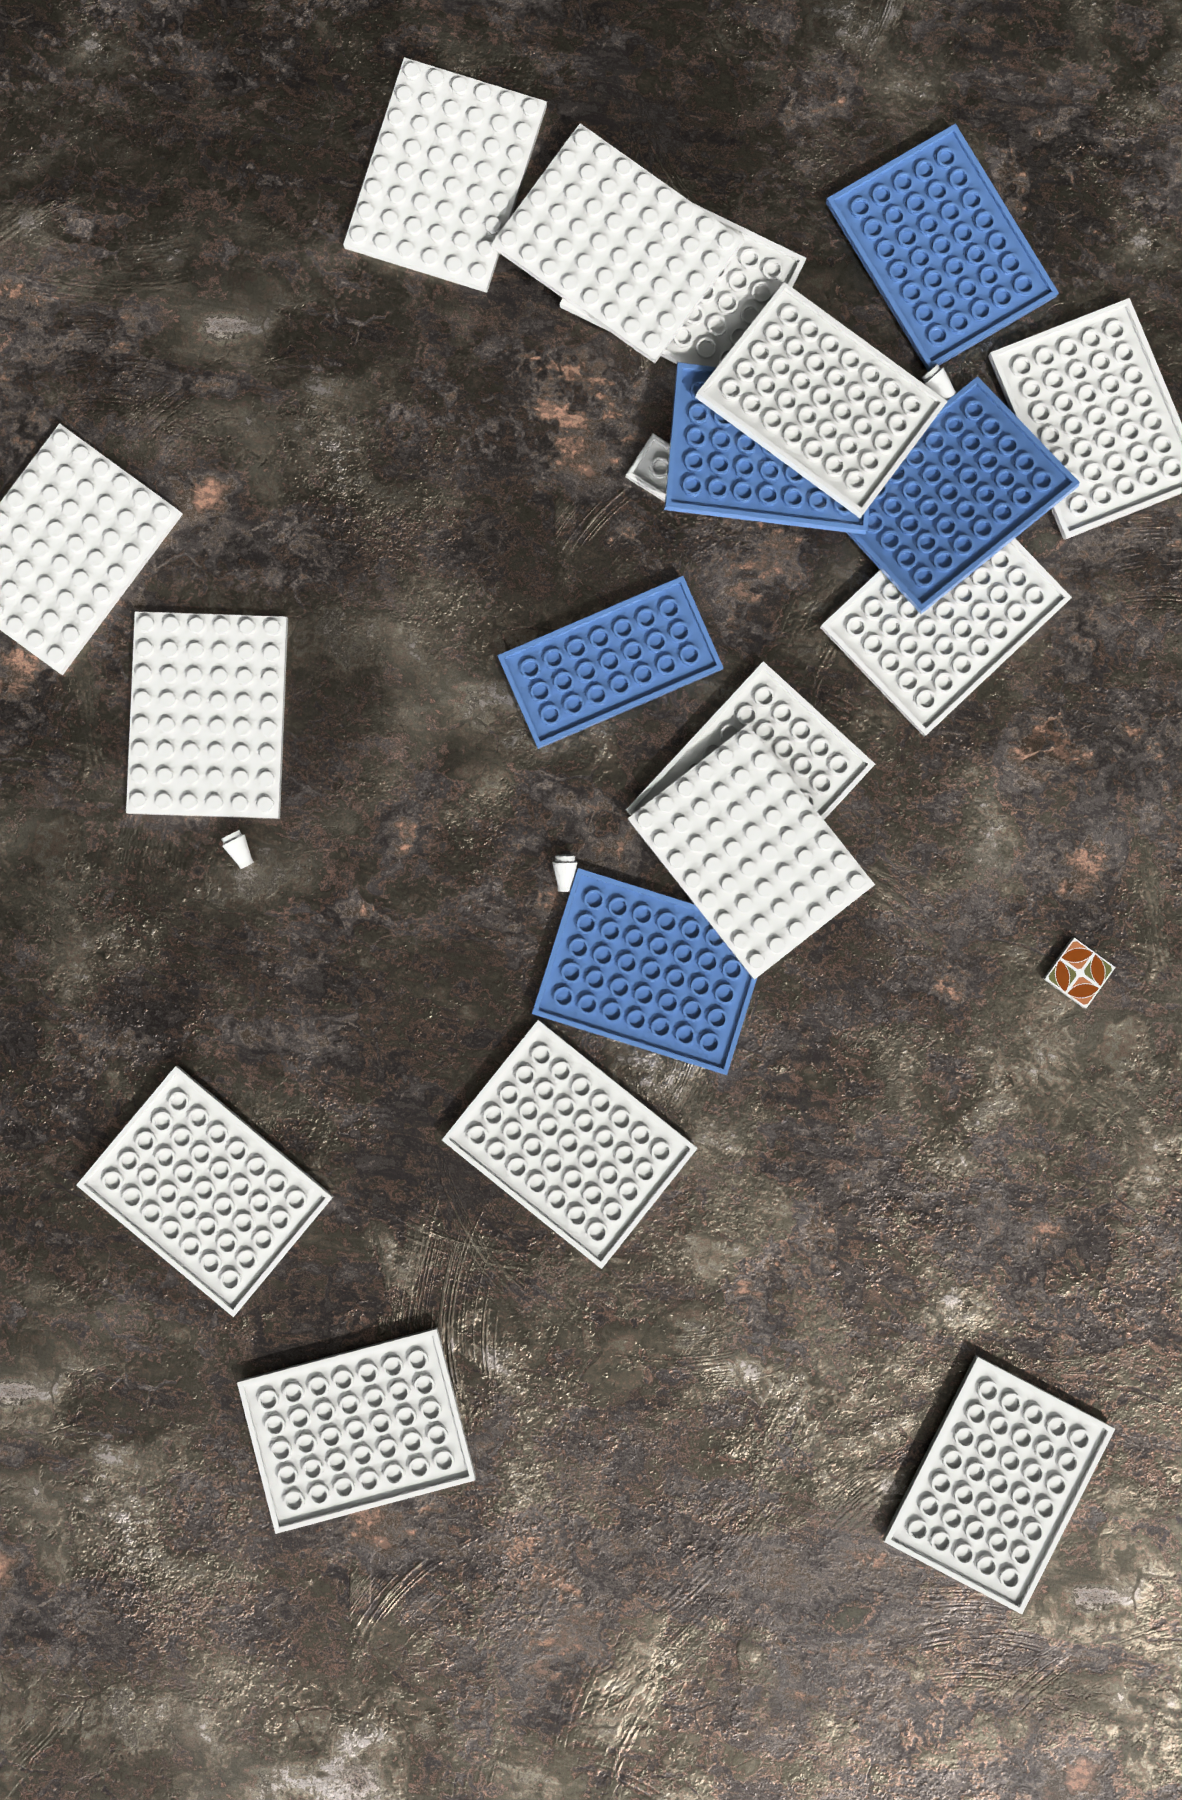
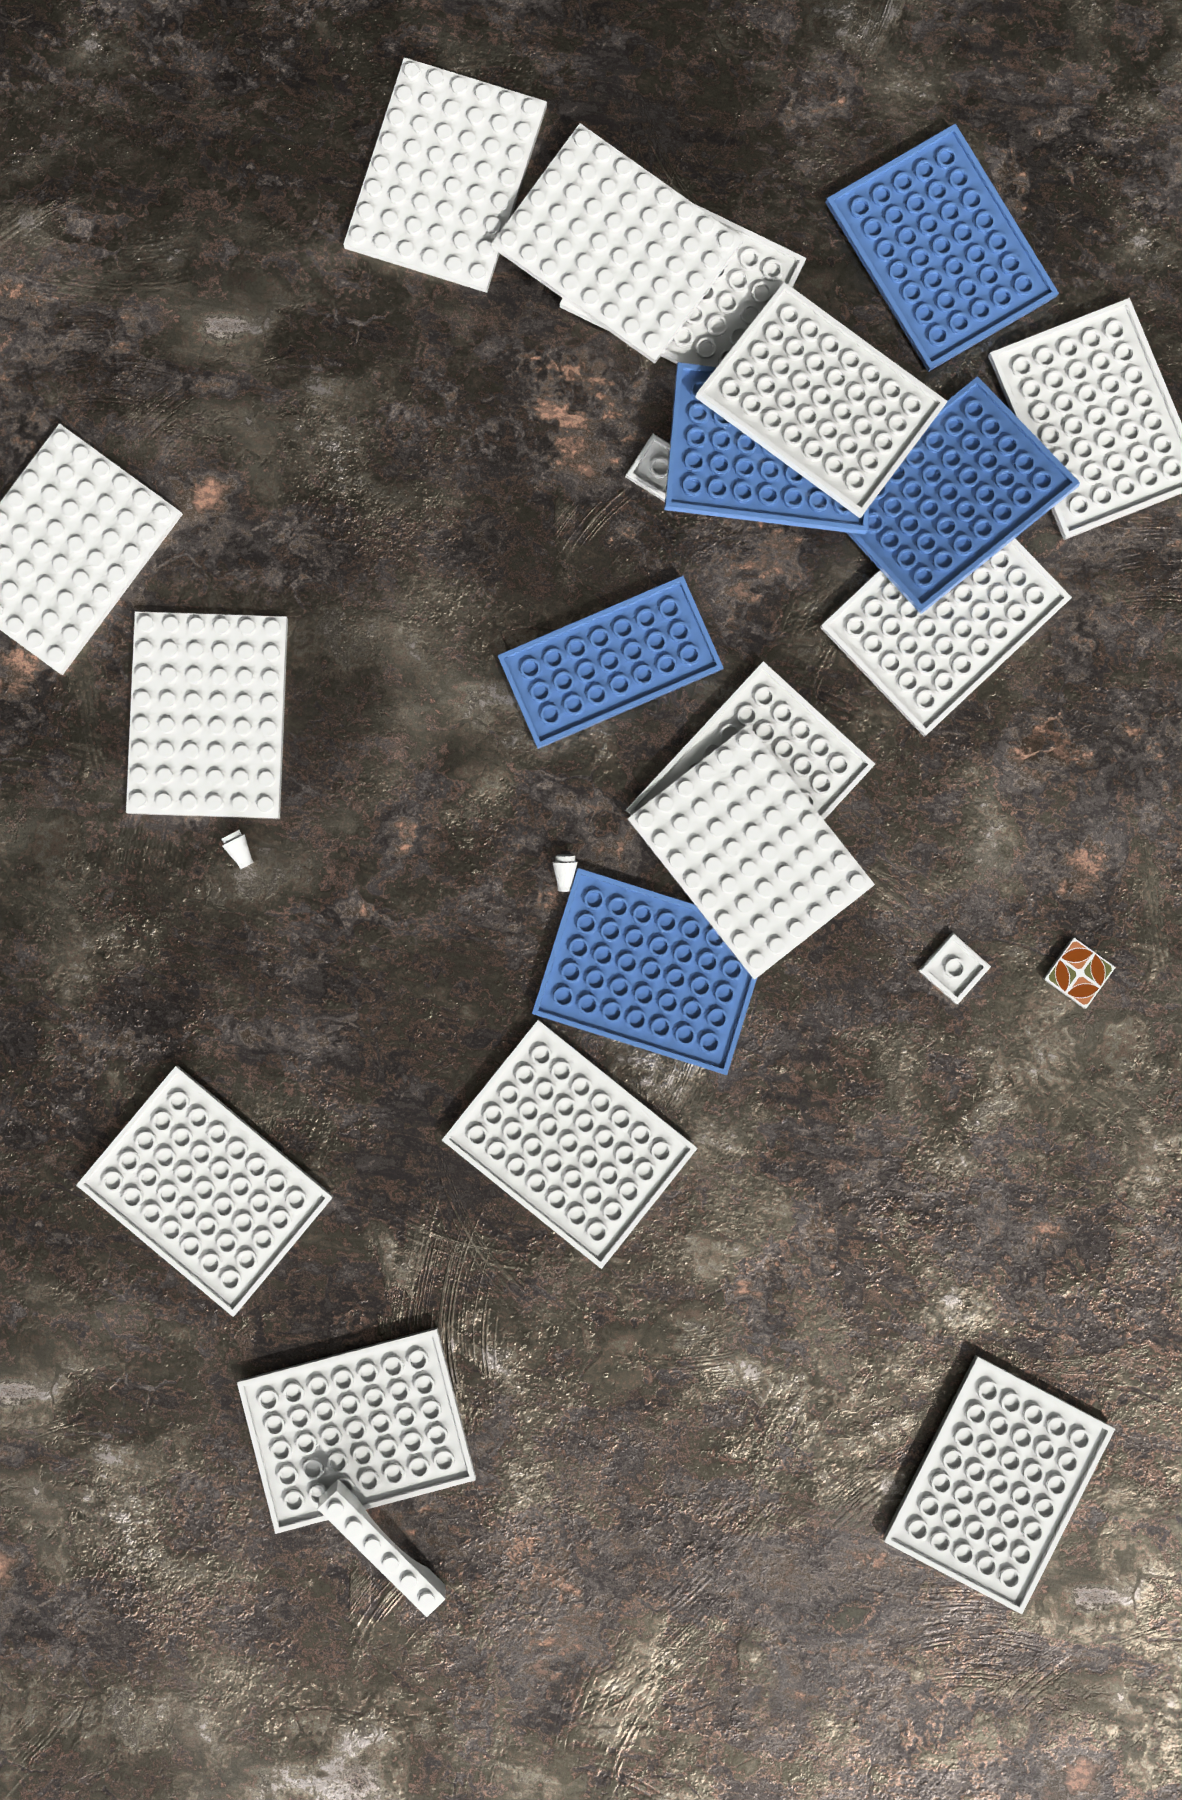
white cone [922,364,957,400] -> none
none -> white arch [317,1479,446,1617]
none -> white tile [918,933,991,1004]

